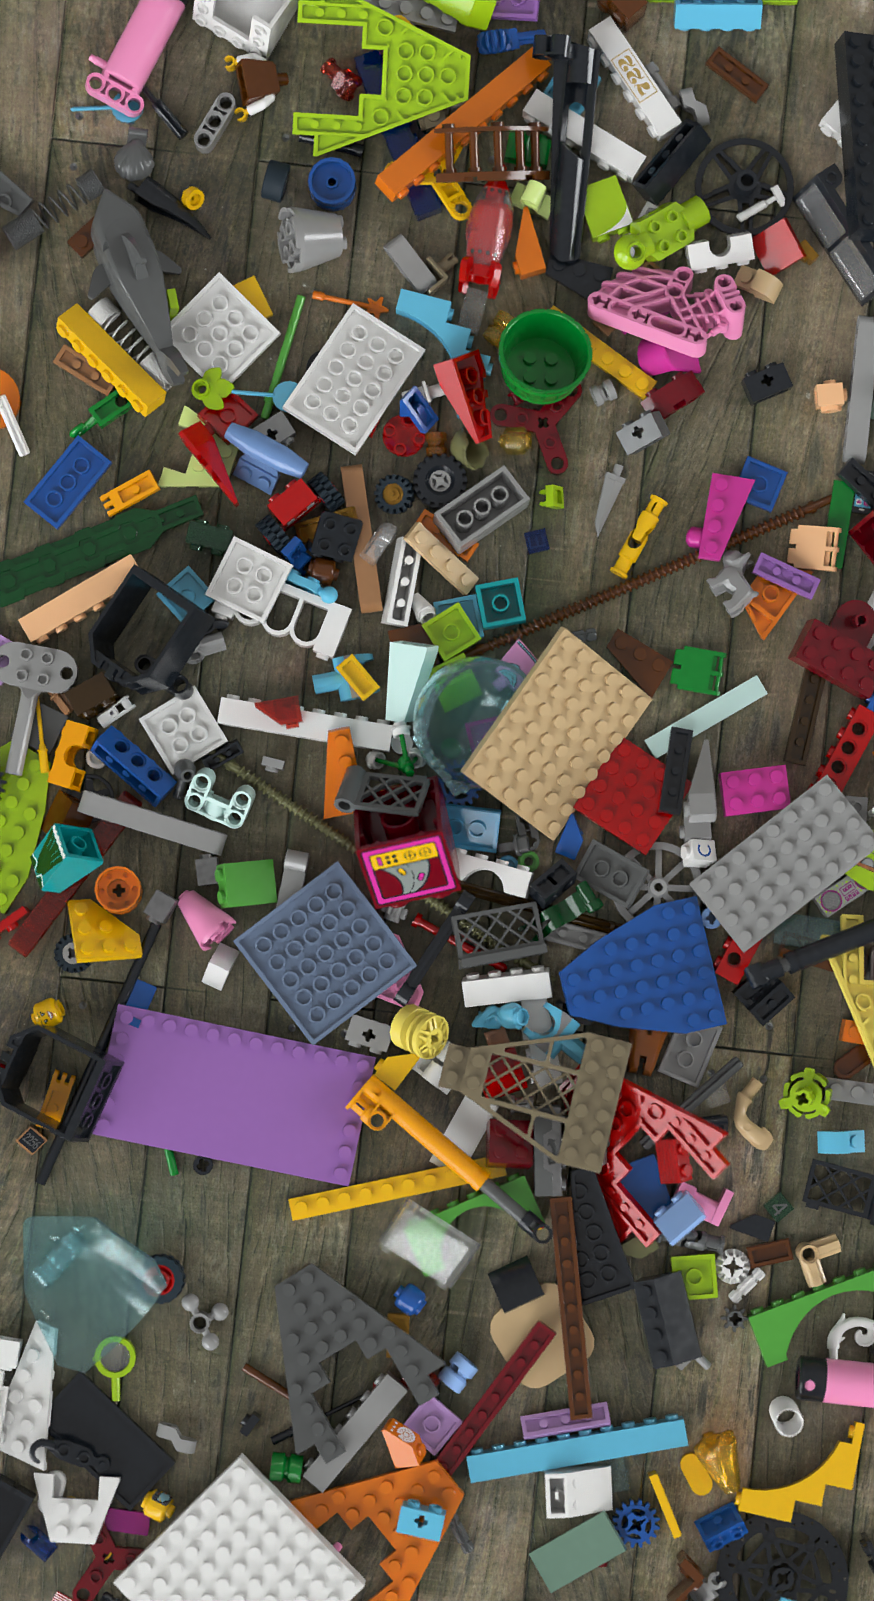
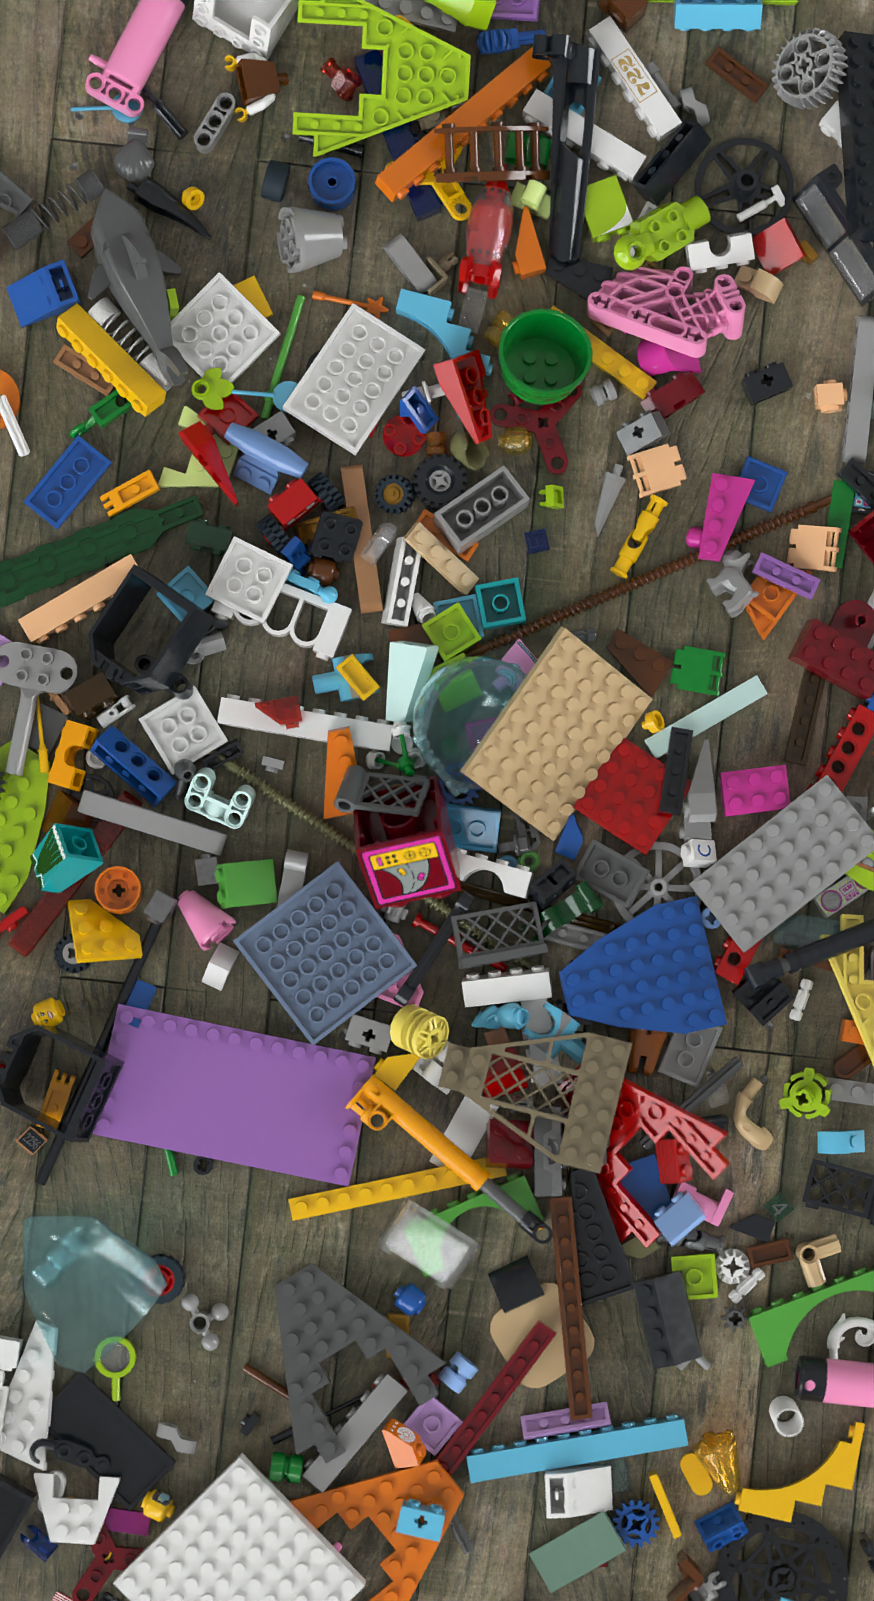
none -> blue slope [6,259,82,328]
none -> light nougat plate [627,444,687,498]
none -> yellow tile [642,710,665,733]
none -> light grey gear [771,27,848,110]
none -> white axle [789,978,814,1021]

